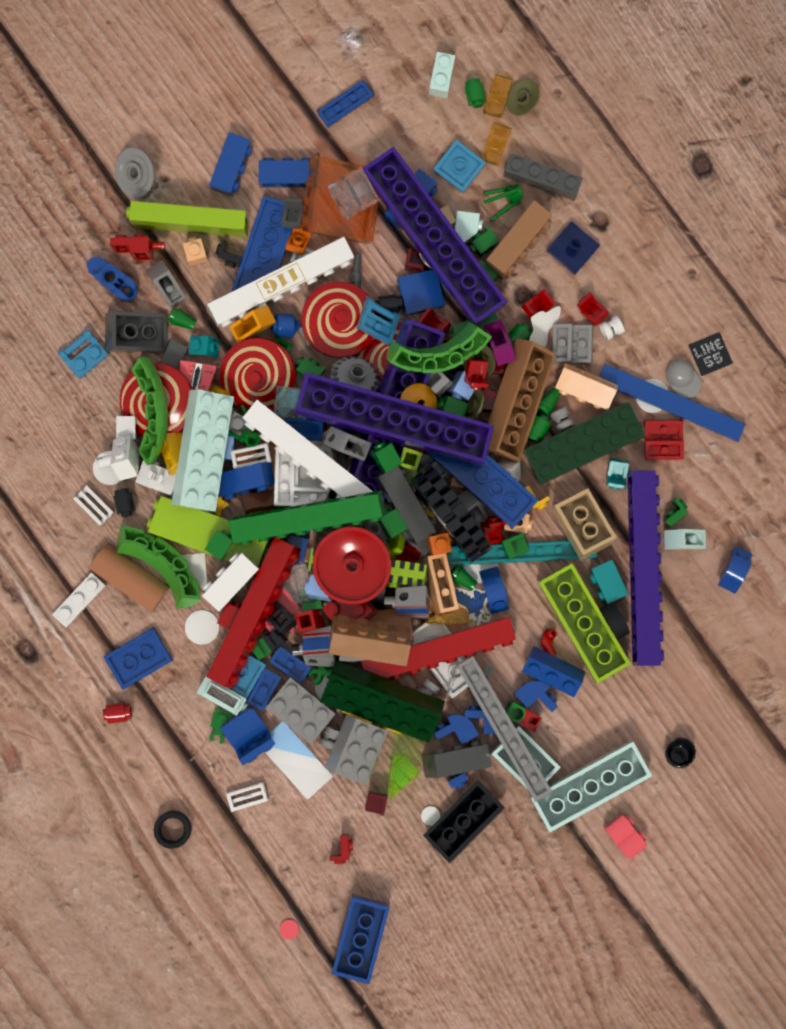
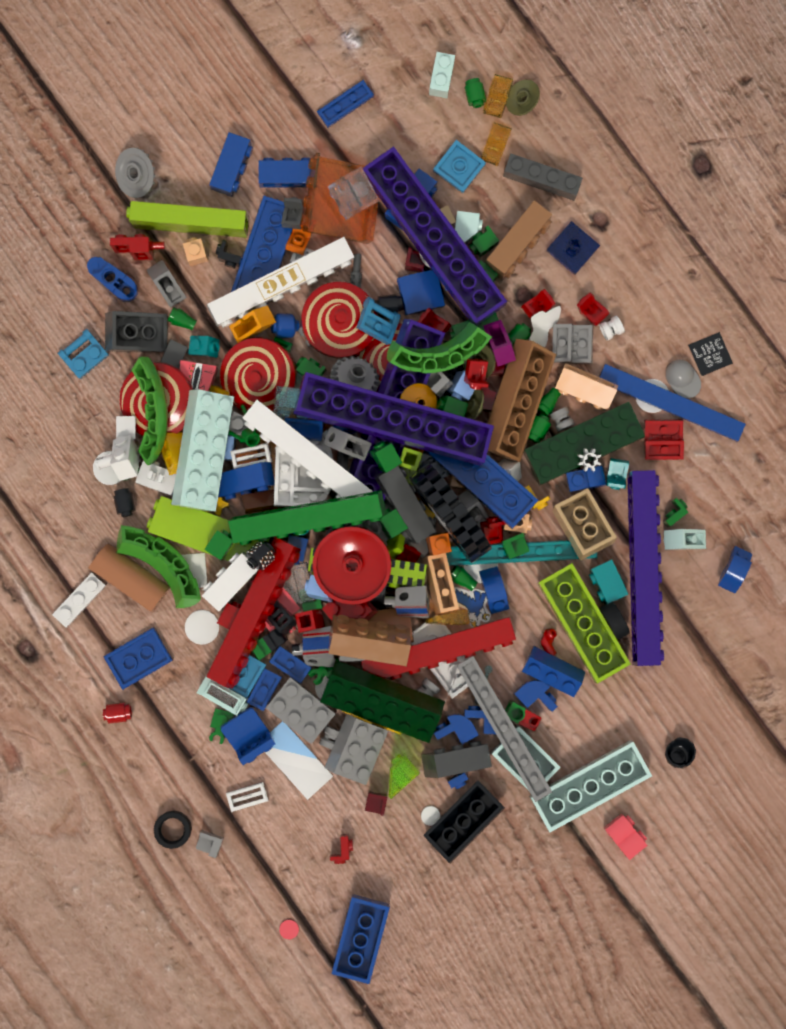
white tile [73,485,114,526] -> none
green plant [483,184,523,222] -> none
none -> light grey panel [196,830,224,858]
none -> black head [246,541,275,570]
none -> blue brick [566,466,607,492]
none -> white gear [577,449,601,471]

